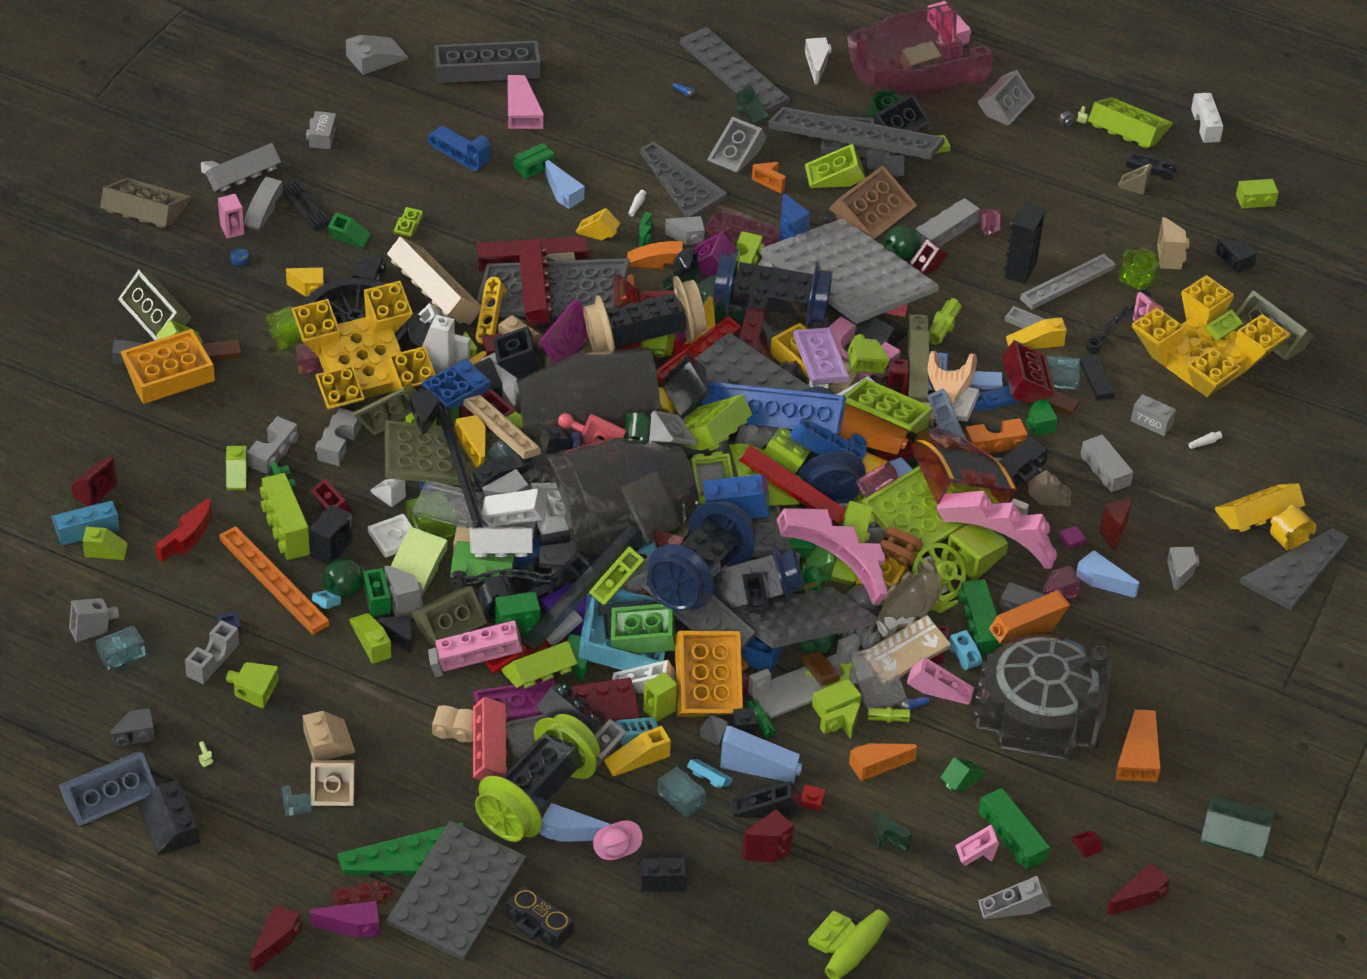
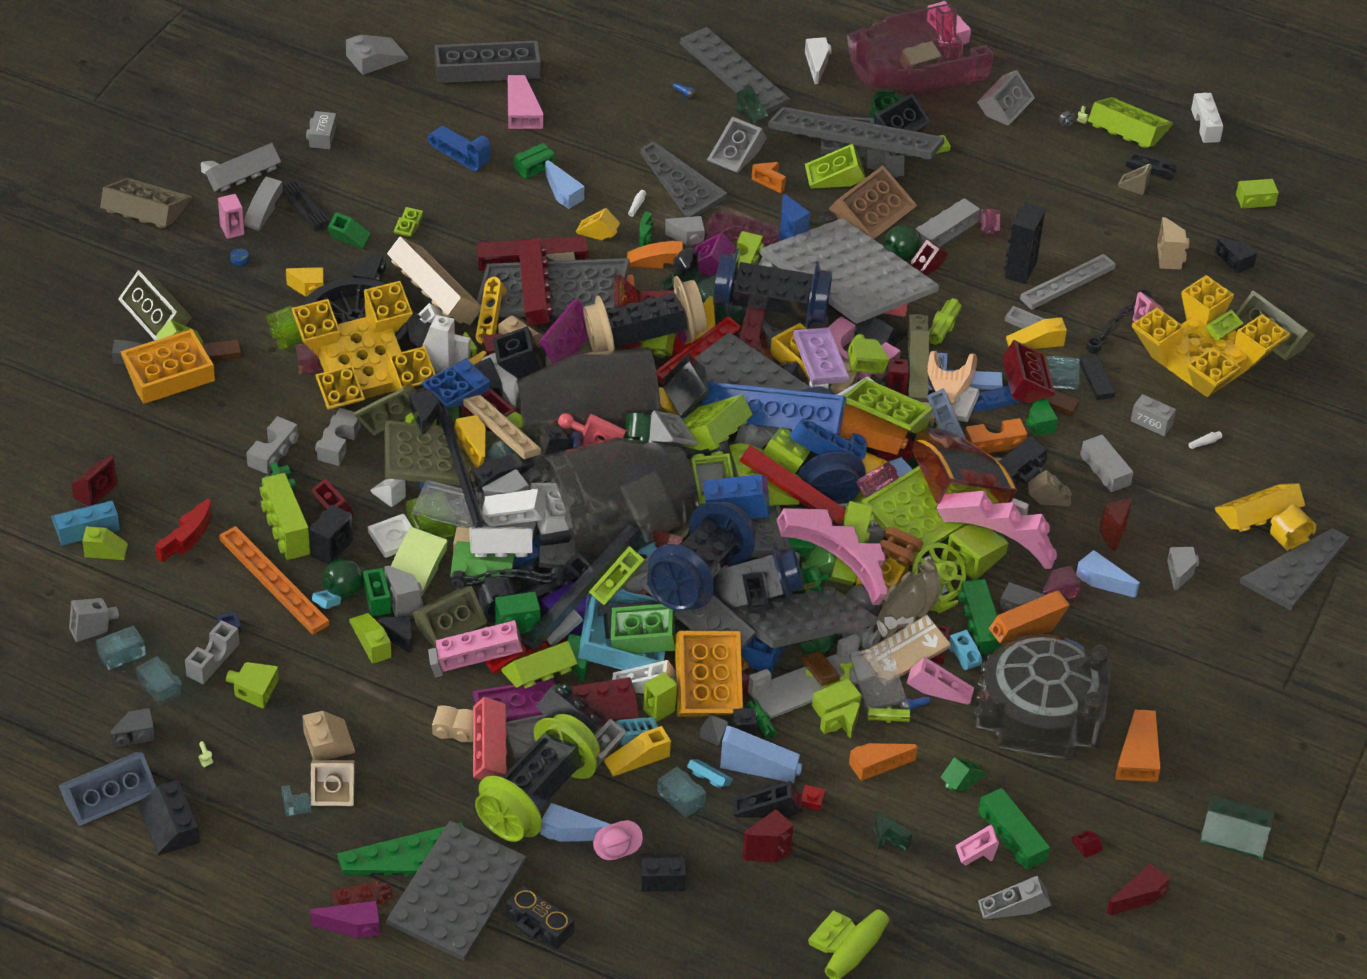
lime slope [226,446,248,491] -> none
dark red slope [250,906,302,971] -> none
magenta tile [1059,526,1086,549] -> none
clear neon green brick [1119,248,1159,290] -> none
none -> clear light blue brick [136,656,182,706]

